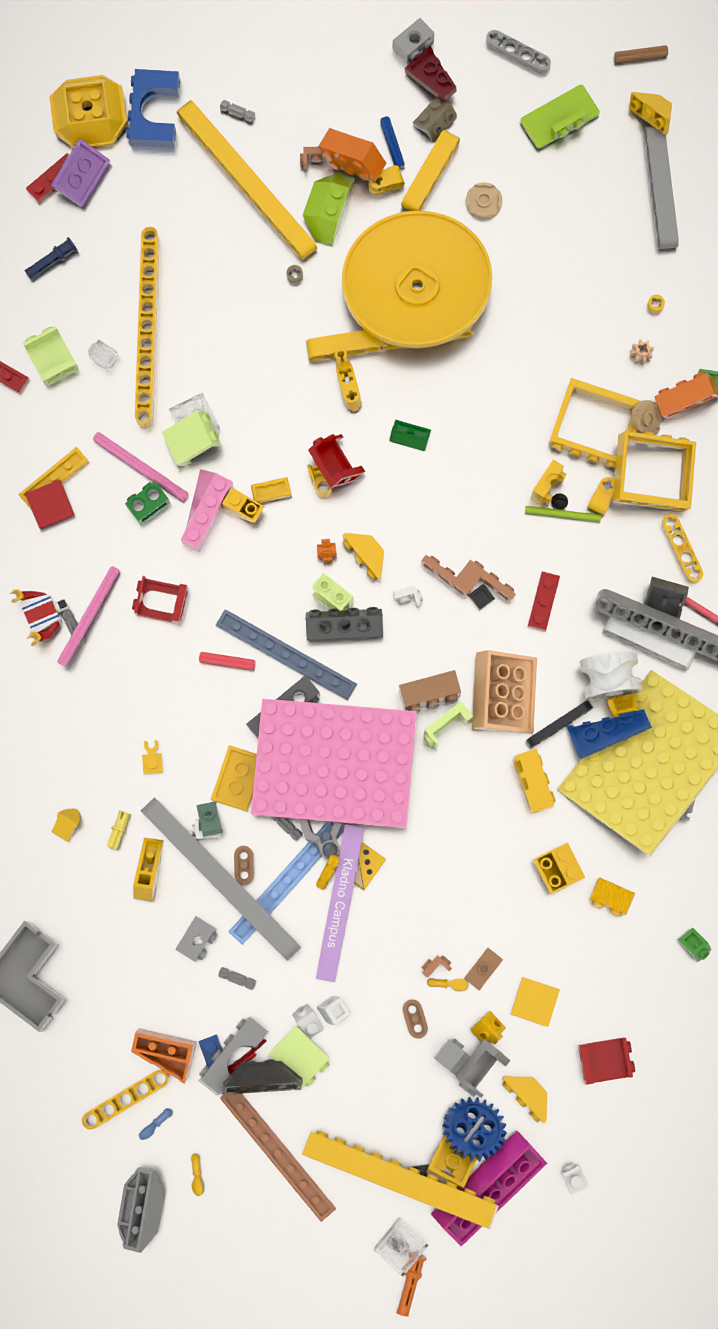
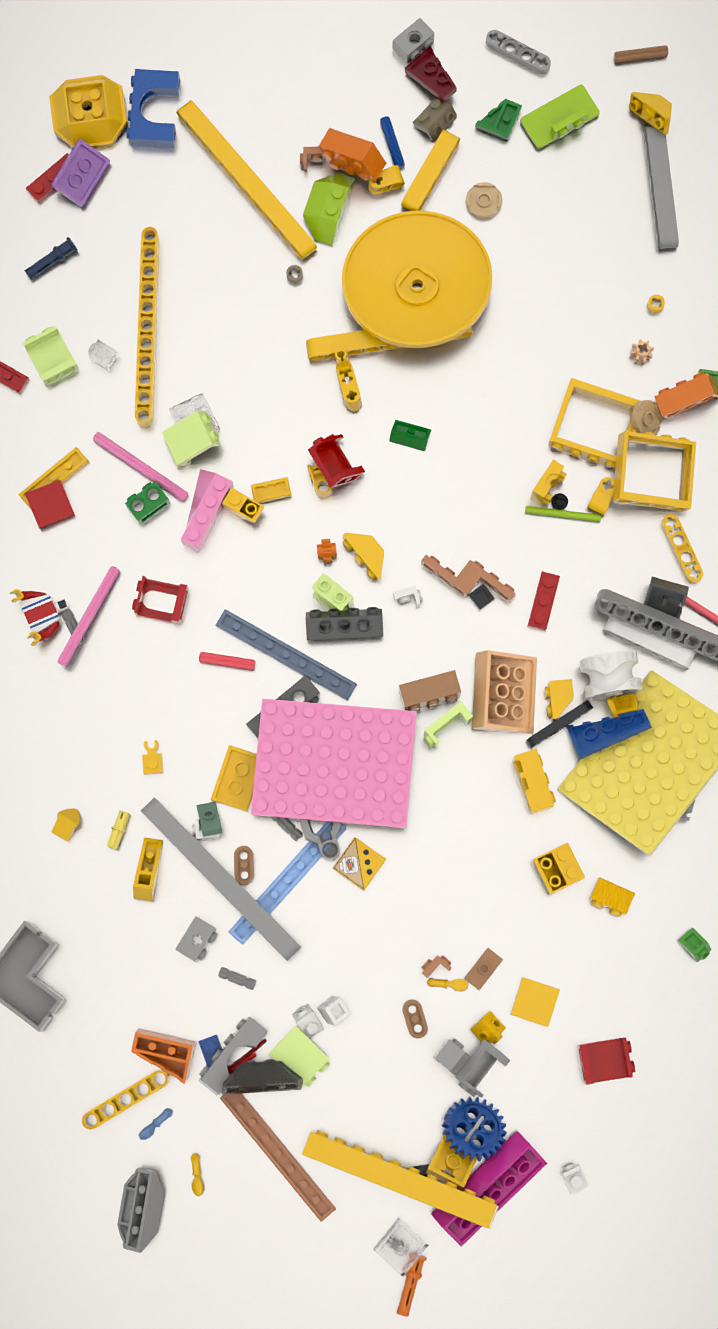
light grey axle [220,100,255,122] -> none
lavender tile [316,824,364,982] -> none
yellow axle [316,855,340,890] -> none
yellow slope [502,1076,547,1124] -> none
none -> green wing [475,99,522,140]
none -> yellow slope [545,679,574,722]

